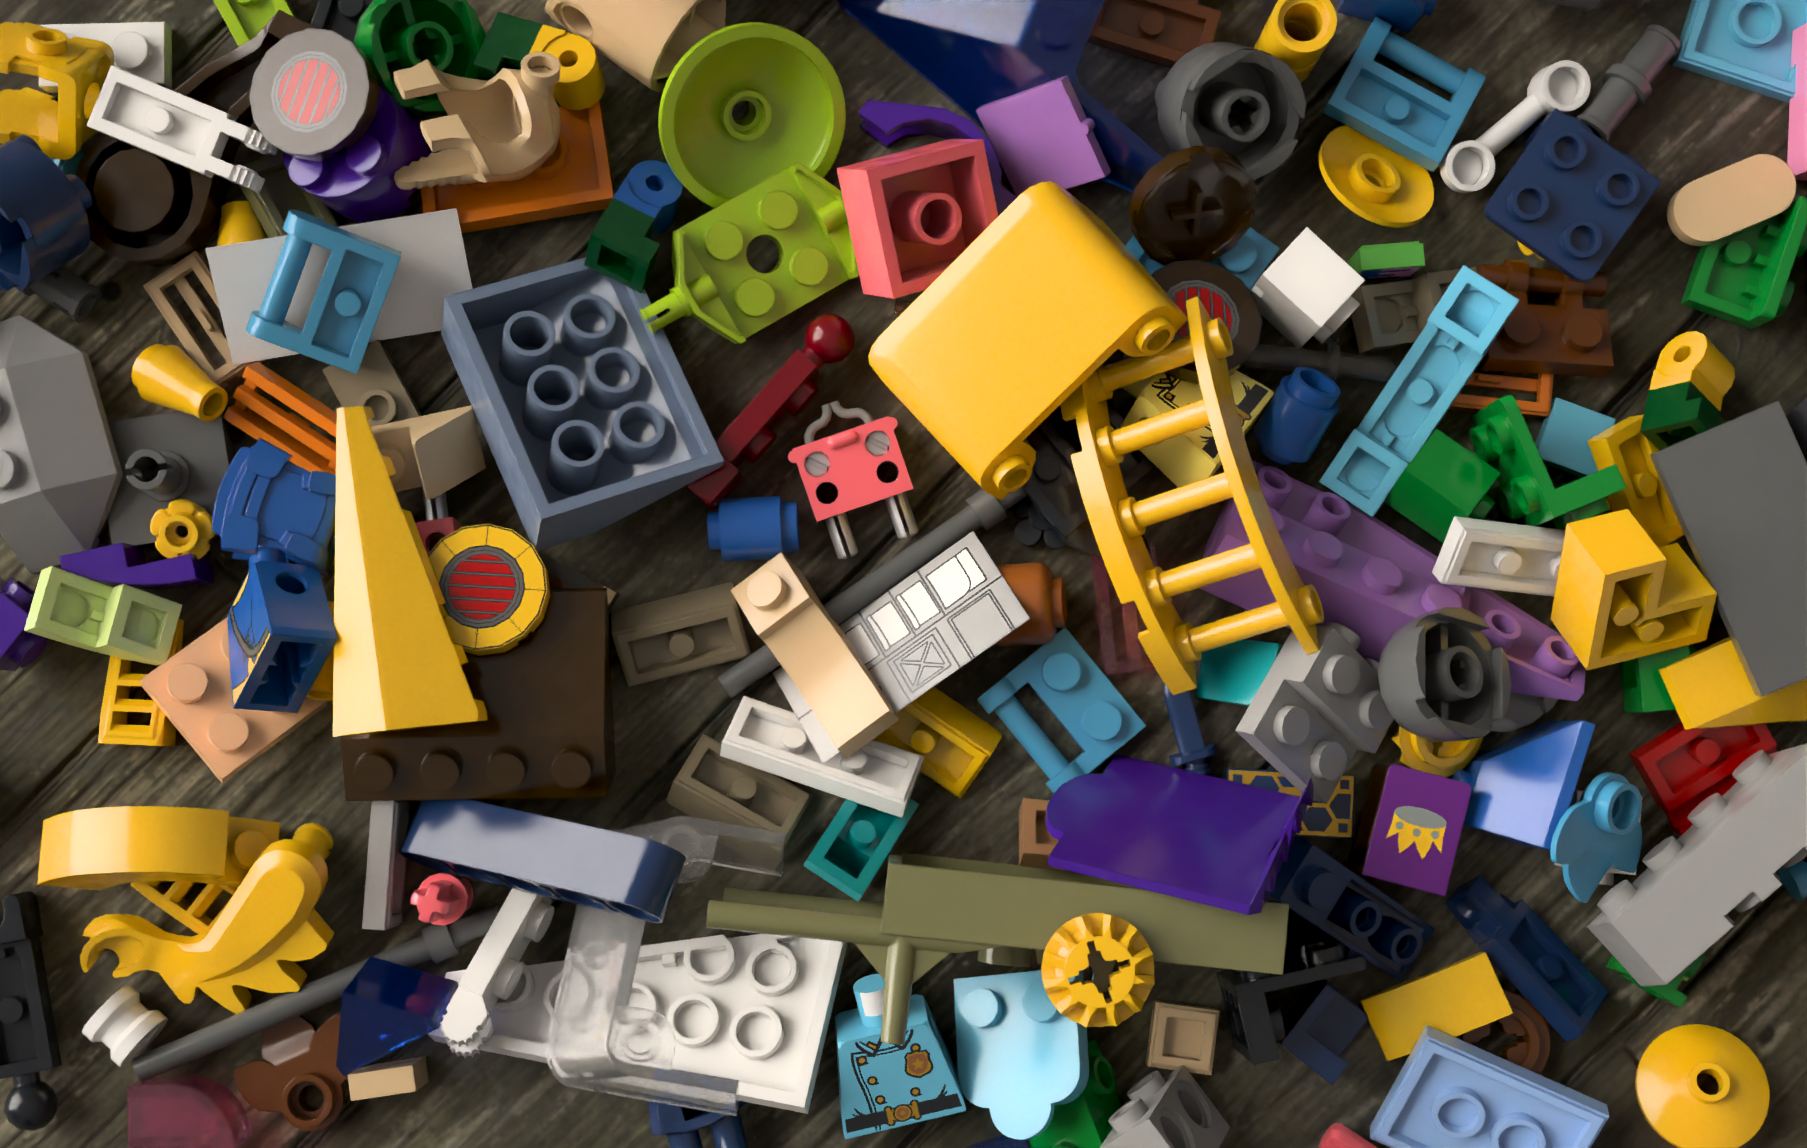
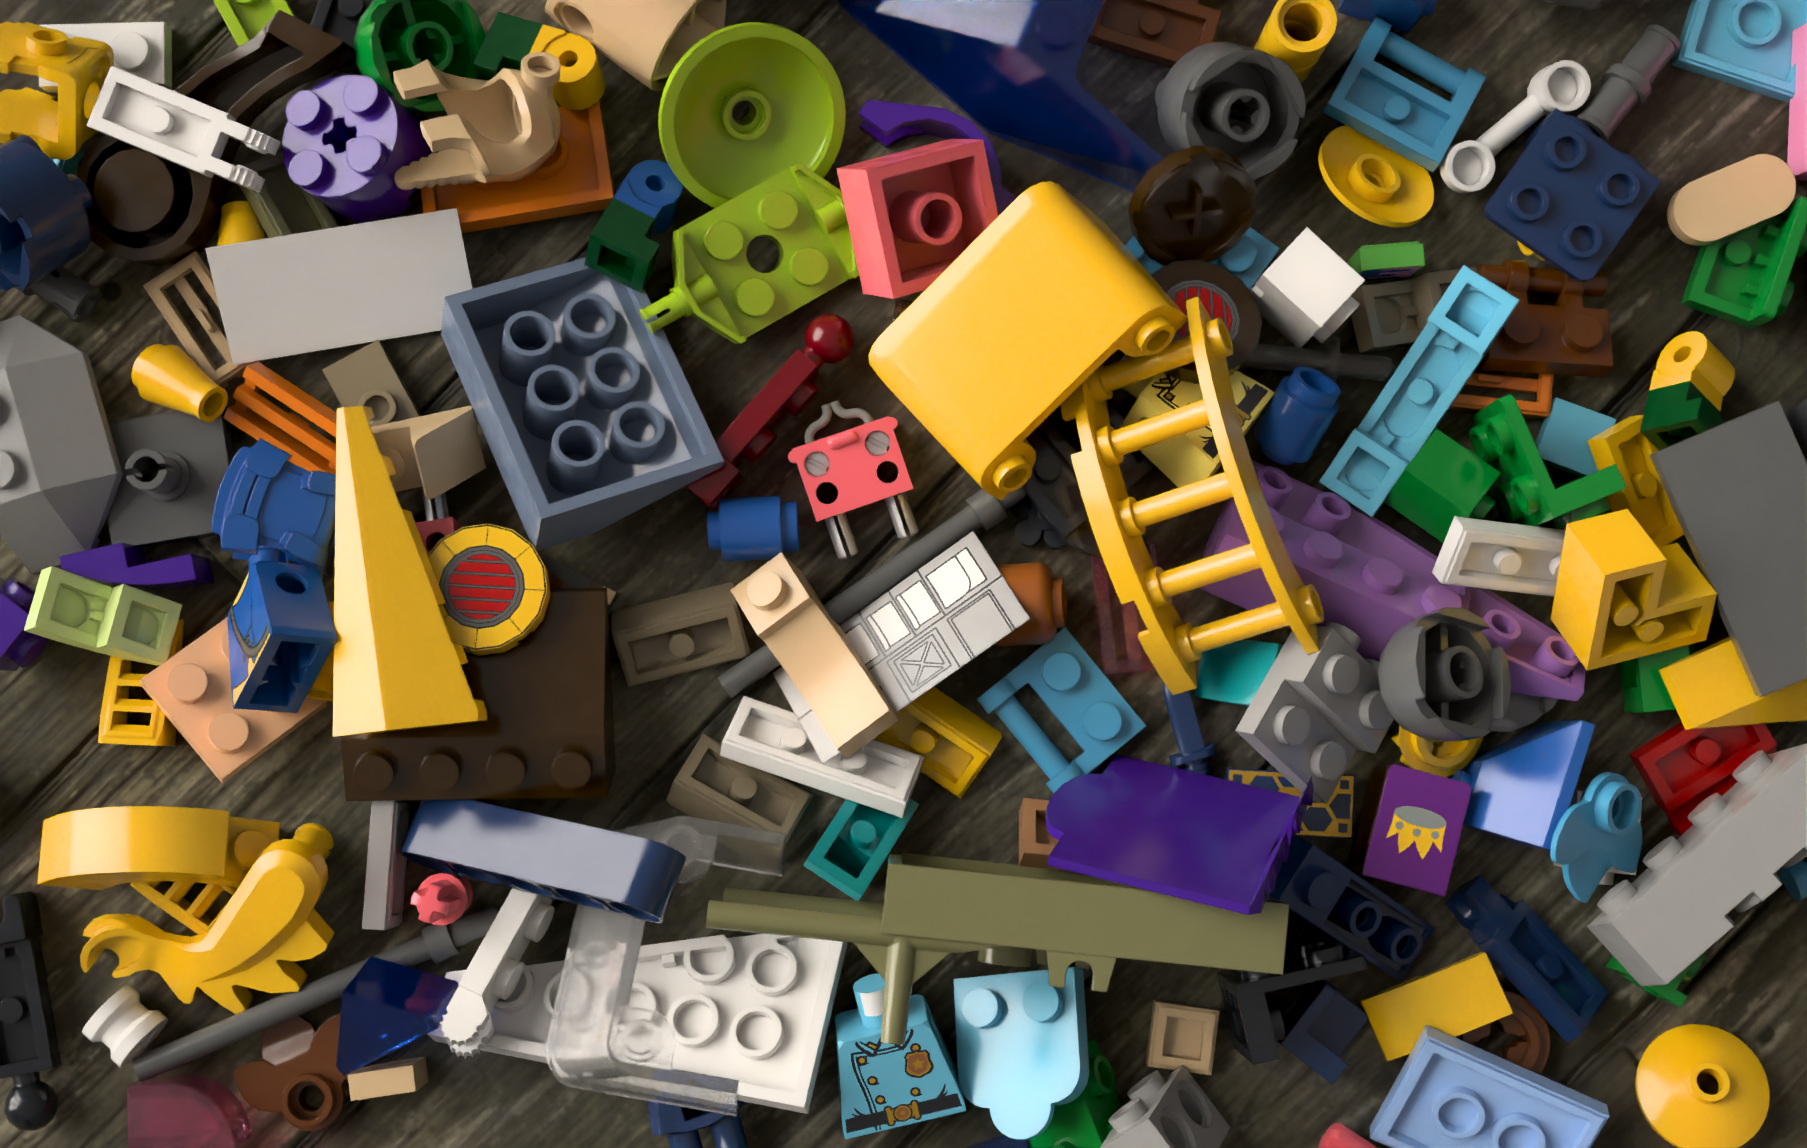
yellow plate [150,499,215,559] -> none
dark azure plate [246,209,402,374] -> none
tile [249,28,380,162] -> none
medium lavender piece [976,76,1111,197] -> none
yellow gear [1041,913,1155,1027] -> none

